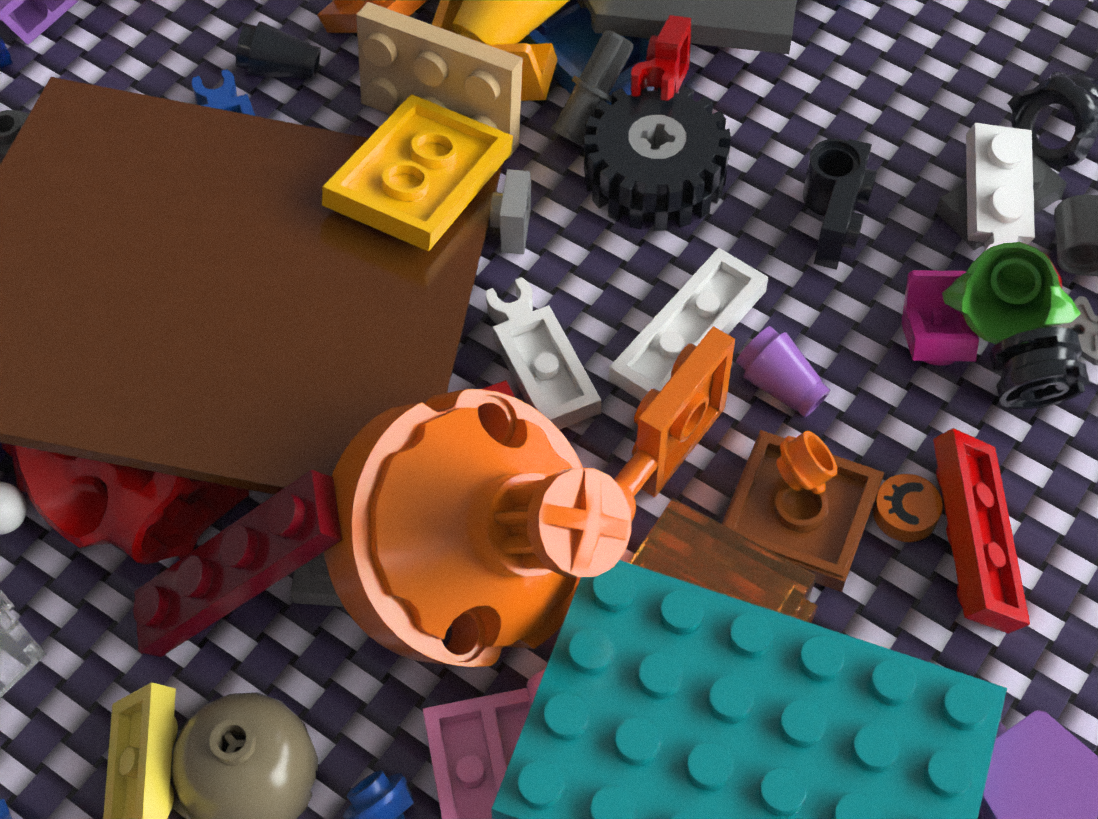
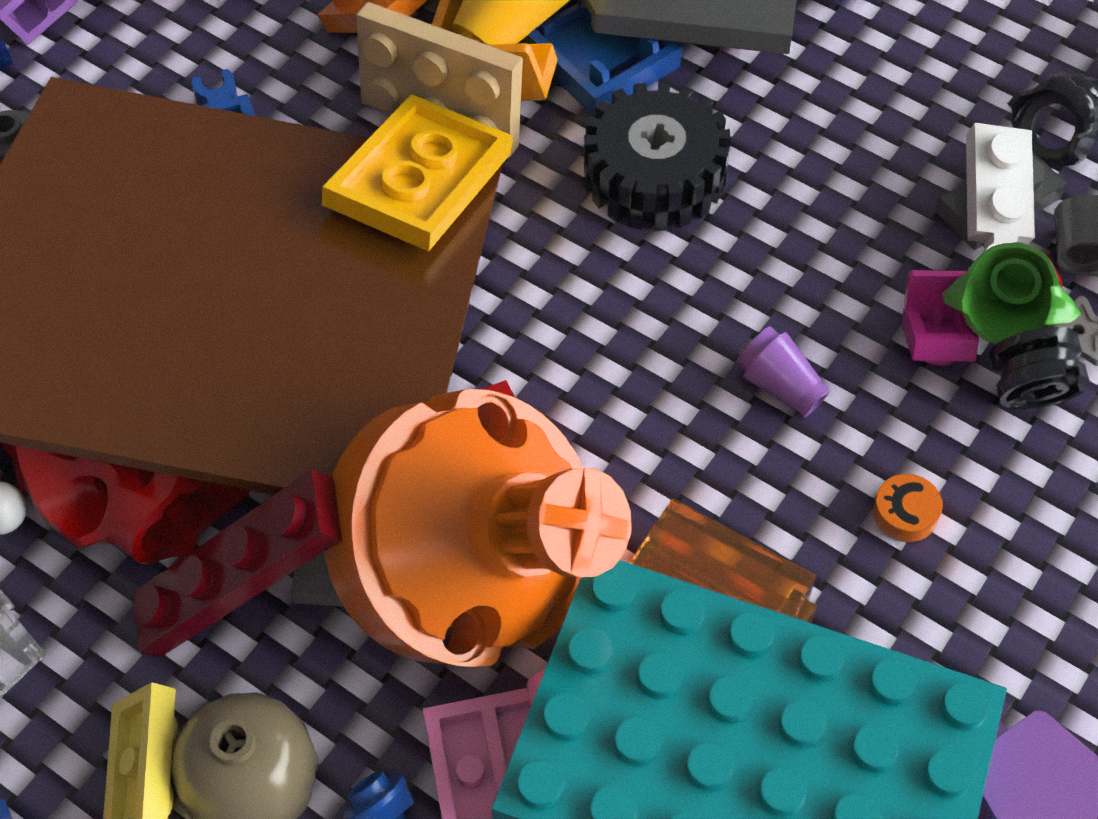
black cone [236,21,321,80] -> none
white plate [486,277,601,430] -> none
light grey plate [490,169,531,254] -> none
dark grey axle [551,30,633,145] -> none
white plate [609,248,768,401] -> none
orange plate [614,326,735,522] -> none
red plate [631,15,691,101] -> none
dark orange plate [715,430,884,592] -> none
orange plate [776,431,837,494] -> none
black plate [803,139,877,270] -> none
red plate [933,428,1030,634] -> none

